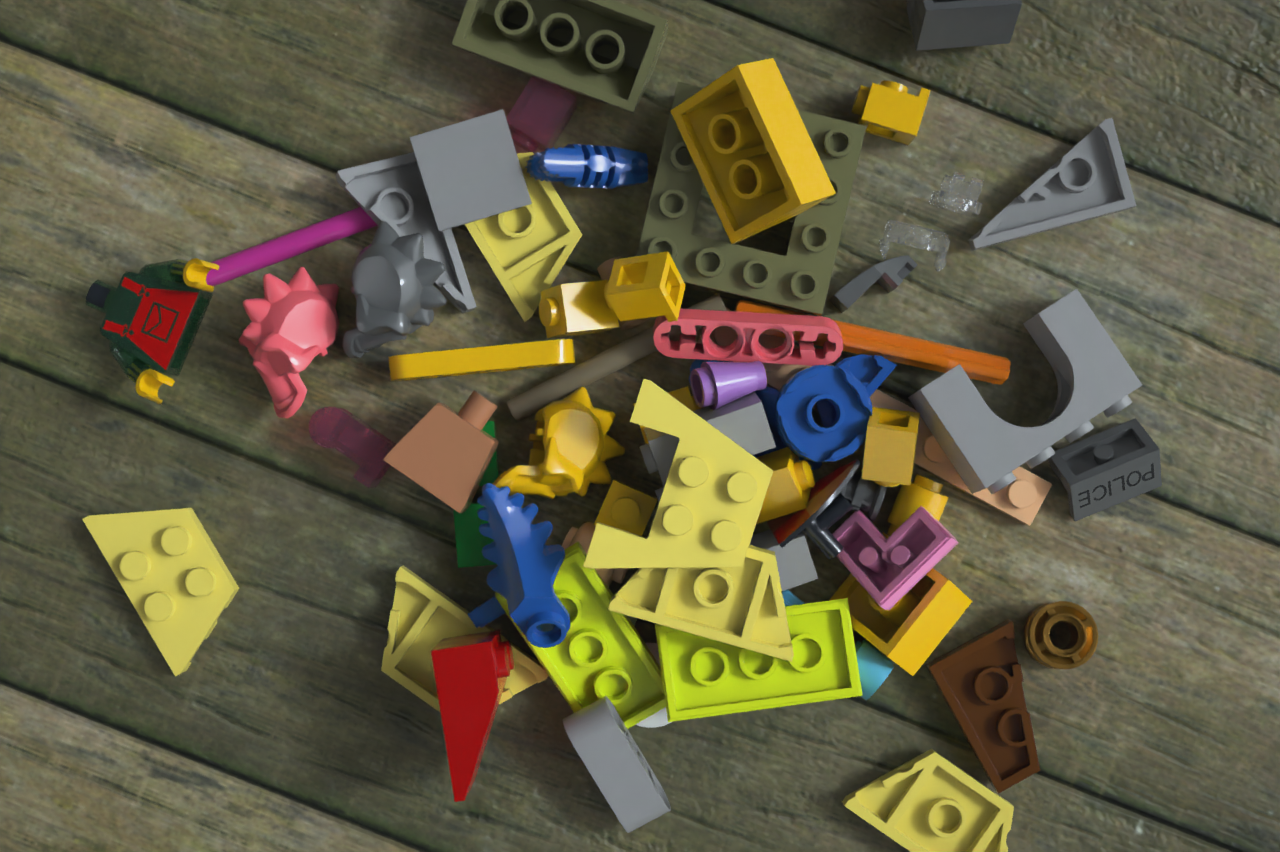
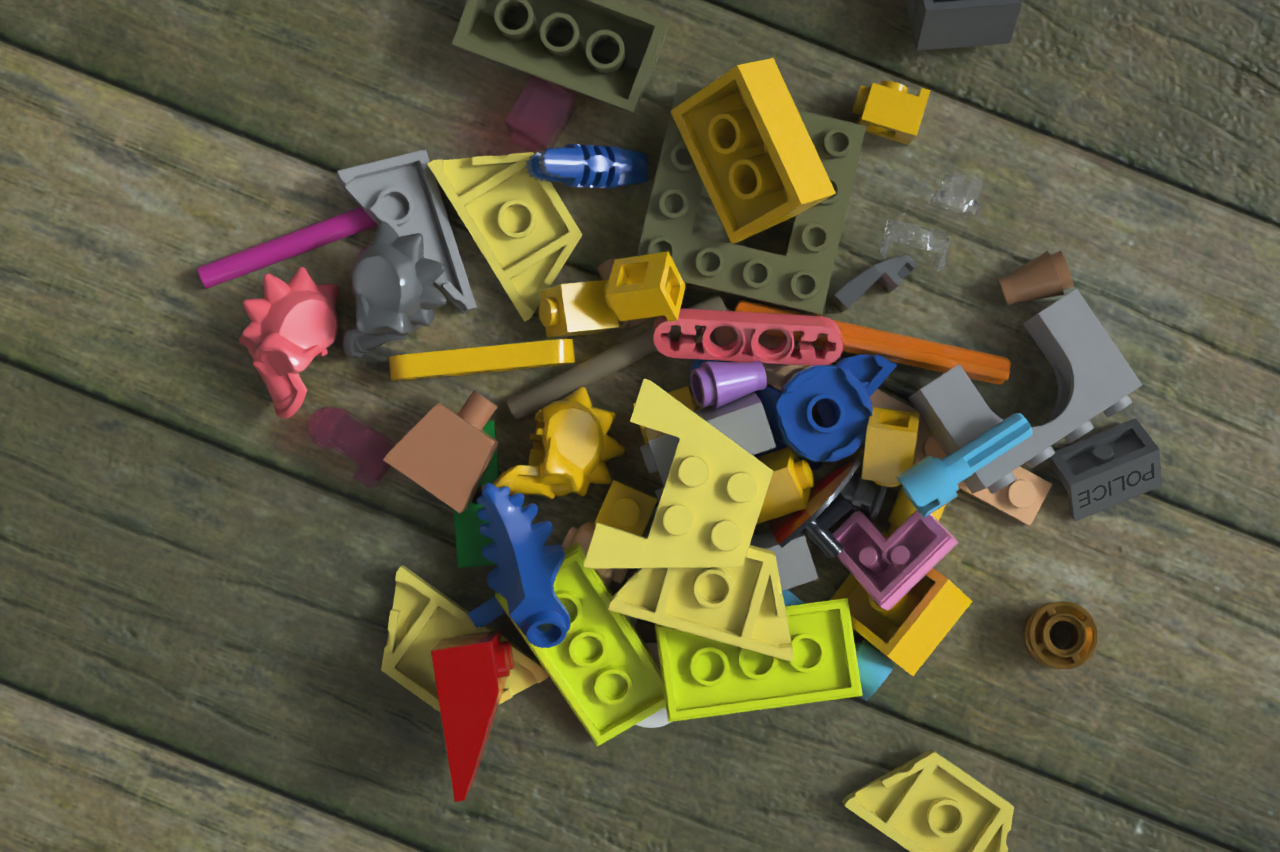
light yellow wing [82,508,239,677] -> none
torso [86,258,219,404] -> none
light grey tile [410,109,532,232] -> none
light grey beam [563,696,671,833] -> none
reddish brown wing [926,619,1040,794] -> none
light grey wing [968,118,1136,251] -> none
none -> medium azure piece [896,413,1033,518]
none -> medium nougat cone [998,251,1074,306]

